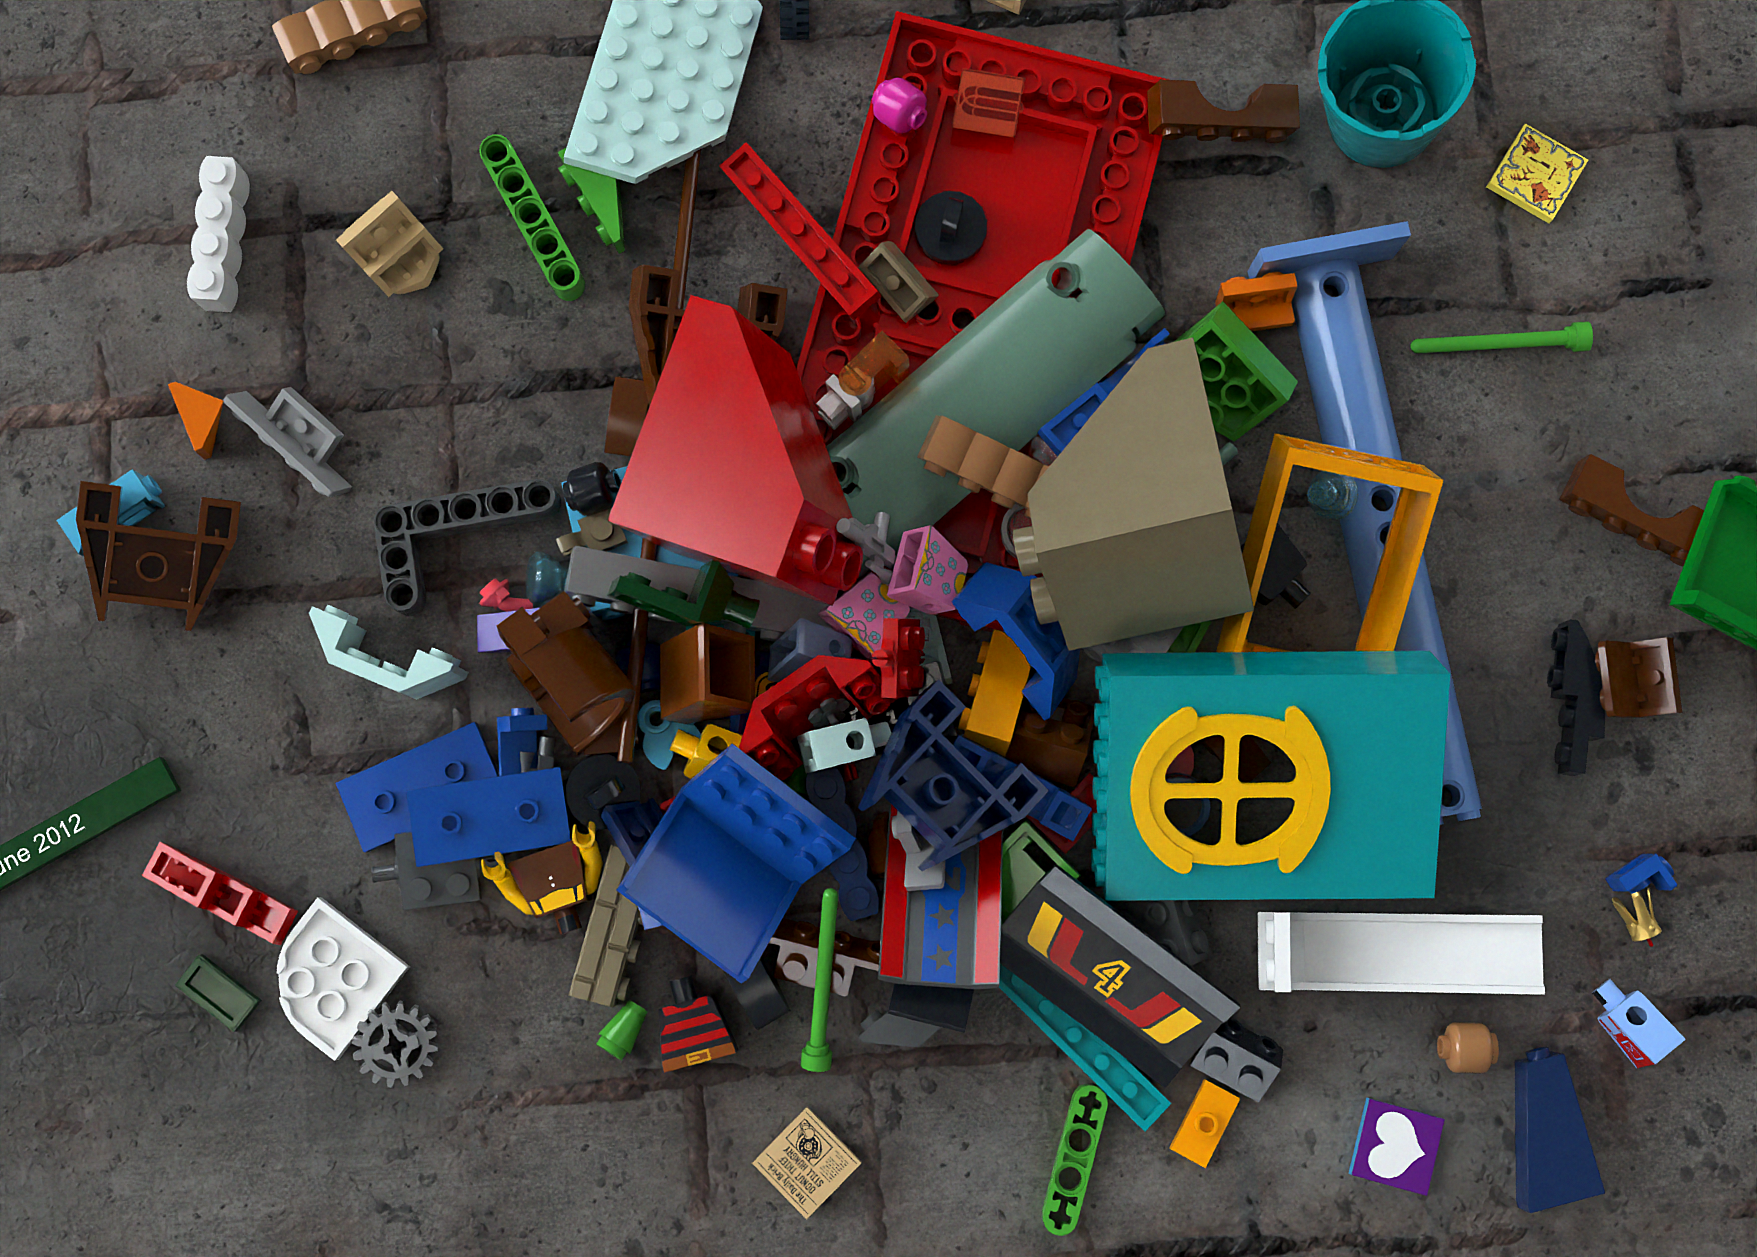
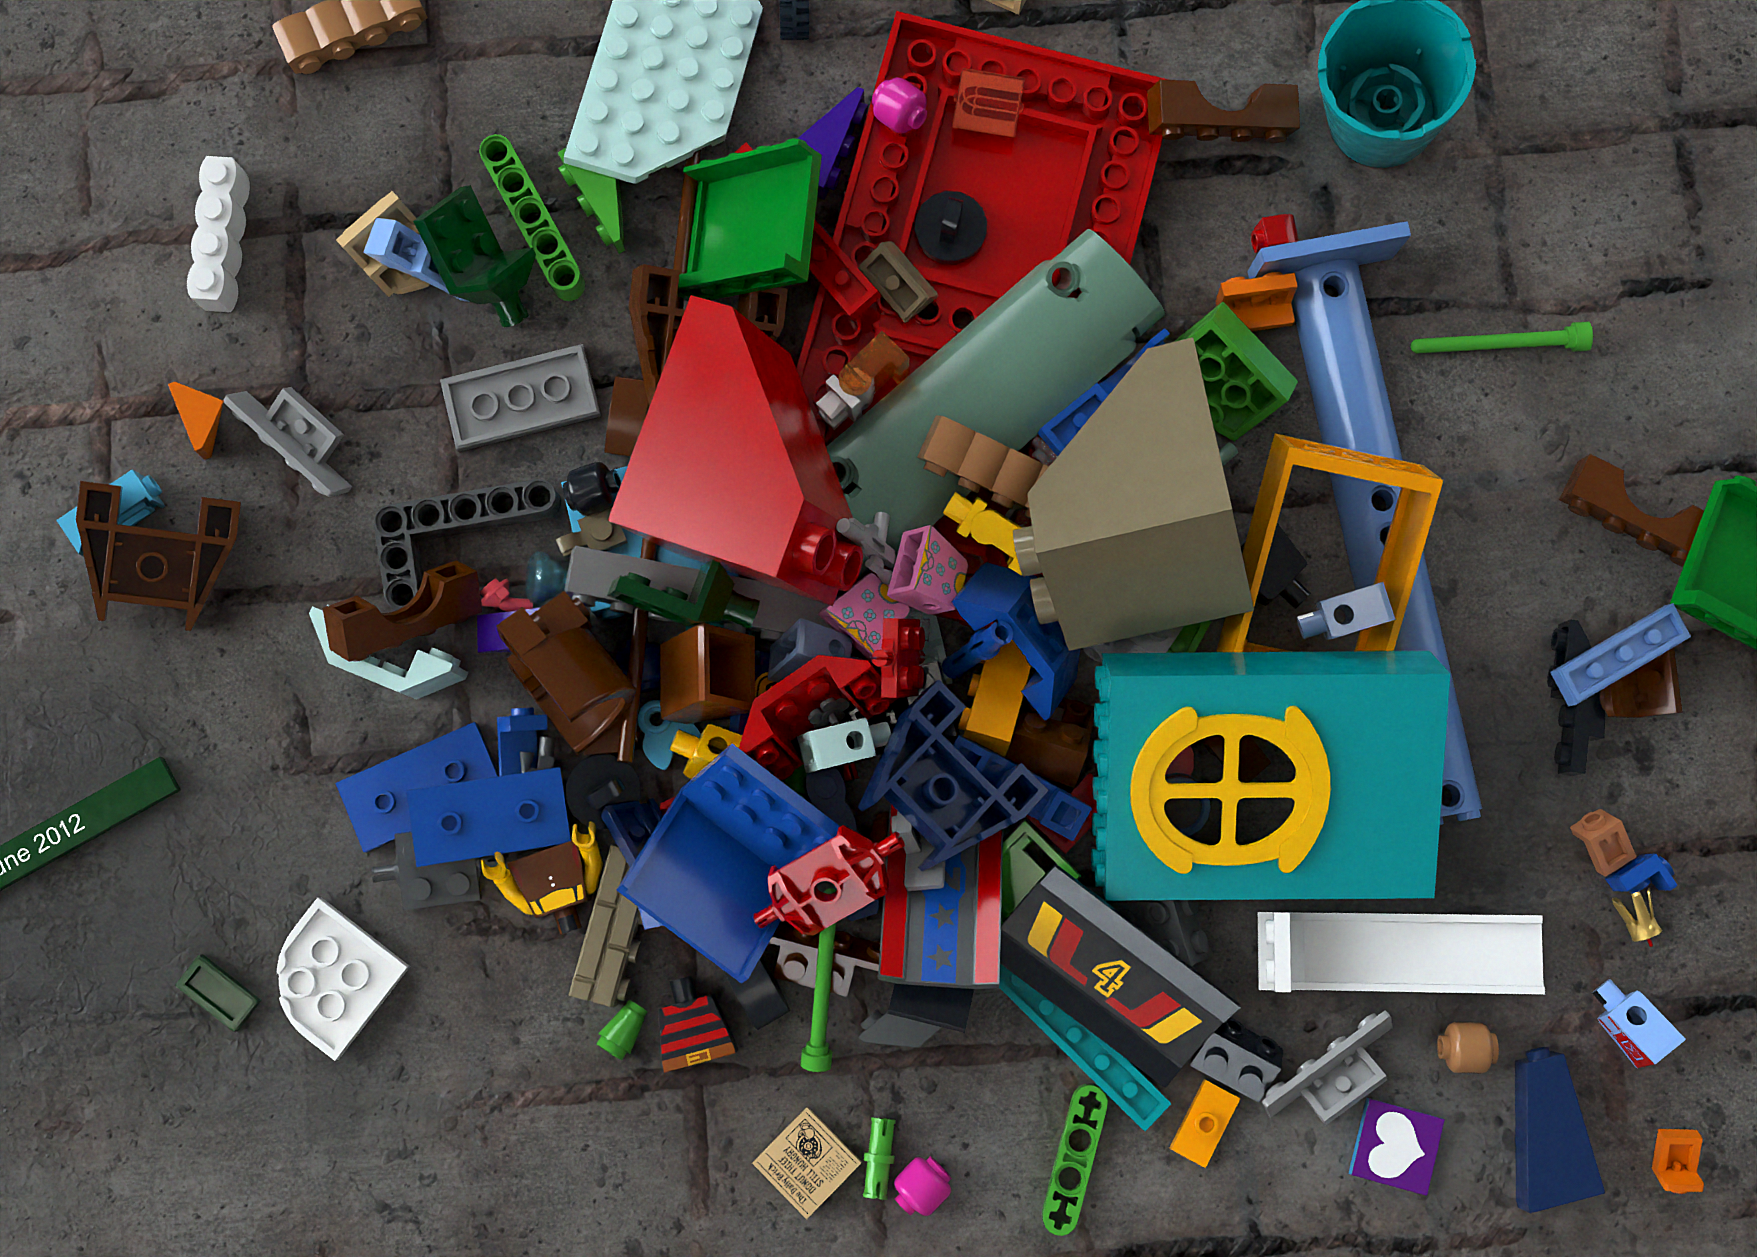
red slope [142,842,298,945] -> none
light grey gear [352,1001,438,1088] -> none
clear light blue brick [1307,471,1358,520] -> none
light yellow tile [1486,124,1588,223] -> none
none -> reddish brown arch [322,560,482,662]
none -> light blue slope [364,218,470,302]
none -> dark green plate [413,185,536,327]
none -> light grey tile [440,344,601,452]
none -> green panel [677,138,822,301]
none -> red plate [753,825,905,935]
none -> dark purple slope [797,87,868,200]
none -> bright green pin [863,1117,896,1200]
none -> dark pink head [894,1156,952,1216]
none -> blue pin [942,620,1013,679]
none -> yellow hips [943,492,1023,576]
none -> red plate [1251,214,1299,253]
none -> light grey bracket [1262,1010,1393,1126]
none -> sand blue torso [1296,582,1396,640]
none -> medium blue tile [1550,603,1691,706]
none -> nougat bracket [1570,809,1637,877]
none -> orange bracket [1652,1129,1704,1194]

